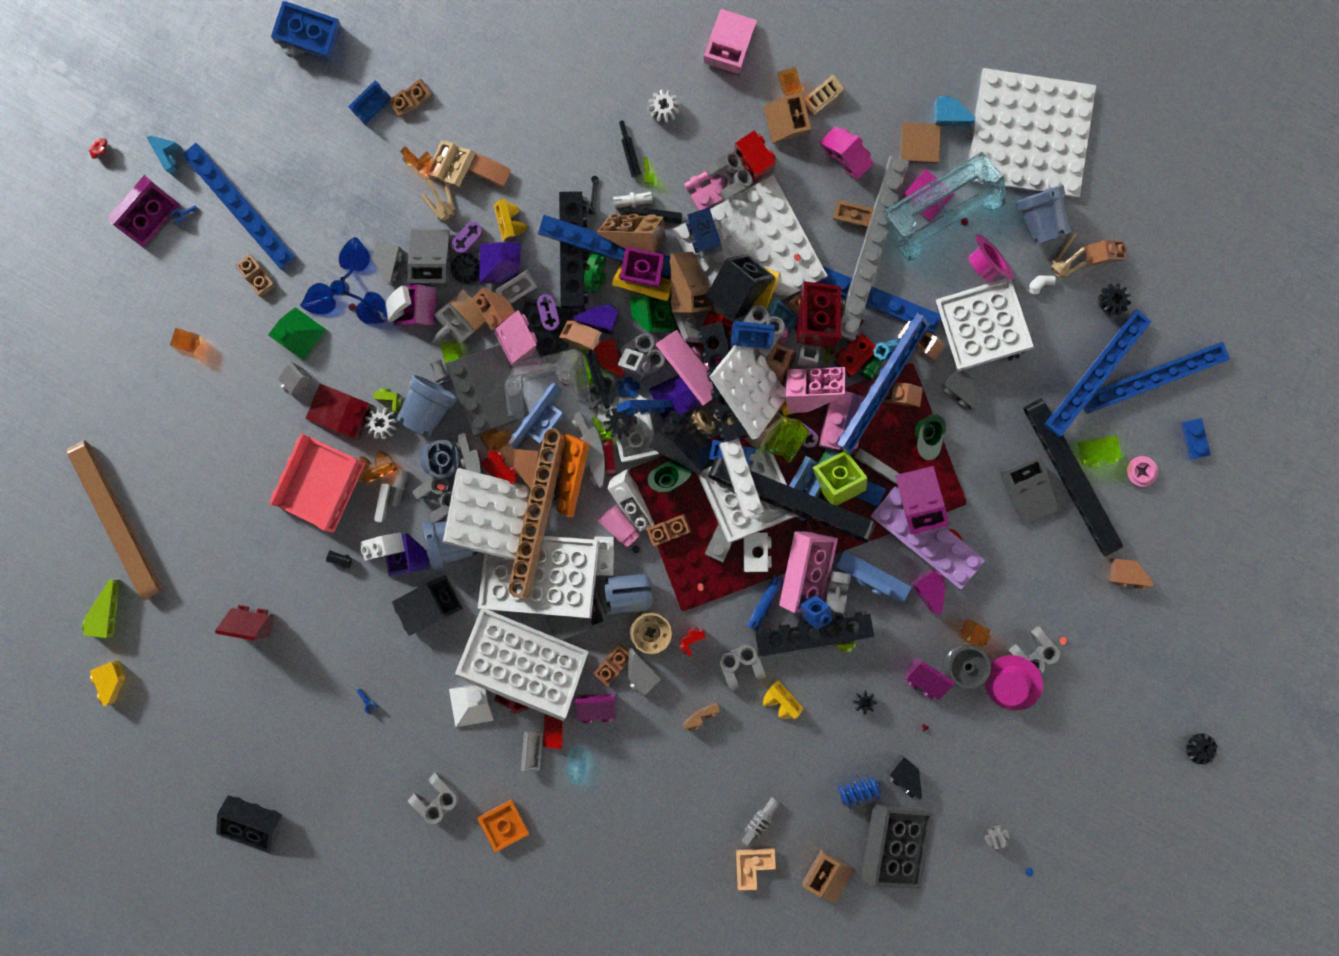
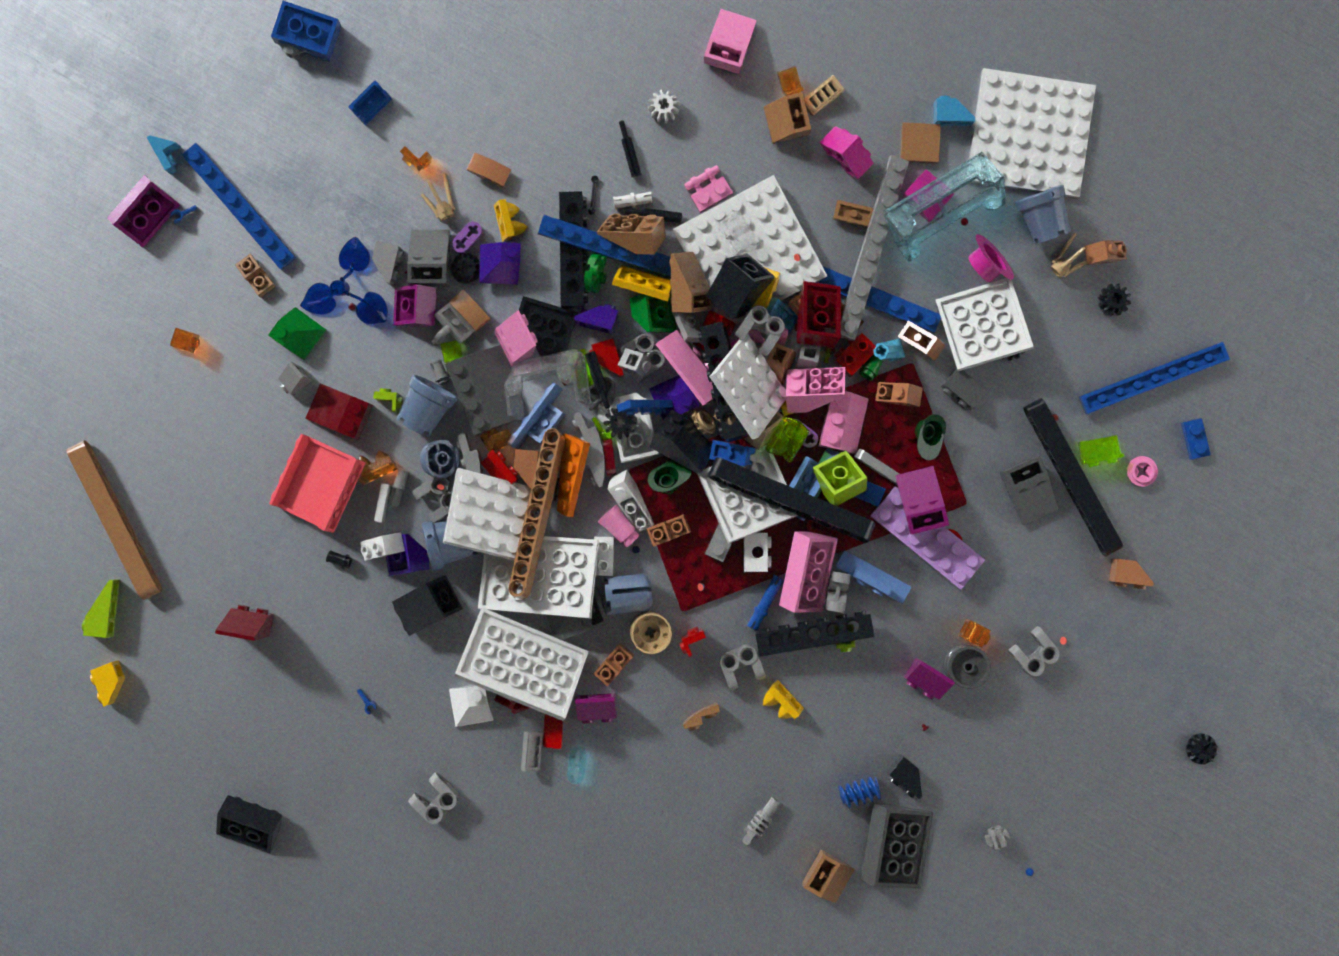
plant [89,138,108,159] -> none
white gear [365,407,398,440] -> none
white slope [385,286,411,322] -> none
medium nougat slope [388,79,433,117] -> none
tan slope [425,140,476,187] -> none
nougat slope [472,288,515,330] -> none
orange plate [477,799,530,853] -> none
light grey plate [495,269,538,304] -> none
medium lavender beam [537,294,560,331] -> none
nougat slope [559,321,602,350] -> none
blue plant [617,376,640,398] -> none
magenta slope [620,247,664,288] -> none
light grey slope [628,648,661,695] -> none
clear neon green hand [643,157,655,184] -> none
dark blue brick [685,207,723,257] -> none
light grey piece [704,152,753,201] -> none
white plate [719,438,764,519] -> none
blue hinge [731,321,775,349] -> none
red brick [733,130,776,184] -> none
light nougat plate [736,848,776,891] -> none
blue brick [801,595,833,630] -> none
blue plate [837,313,930,454] -> none
black gear [852,690,877,715] -> none
magenta slope [909,569,946,616] -> none
dark pink hose [984,655,1043,710] -> none
white arm [1029,275,1056,295] -> none
blue plate [1044,309,1152,437] -> none

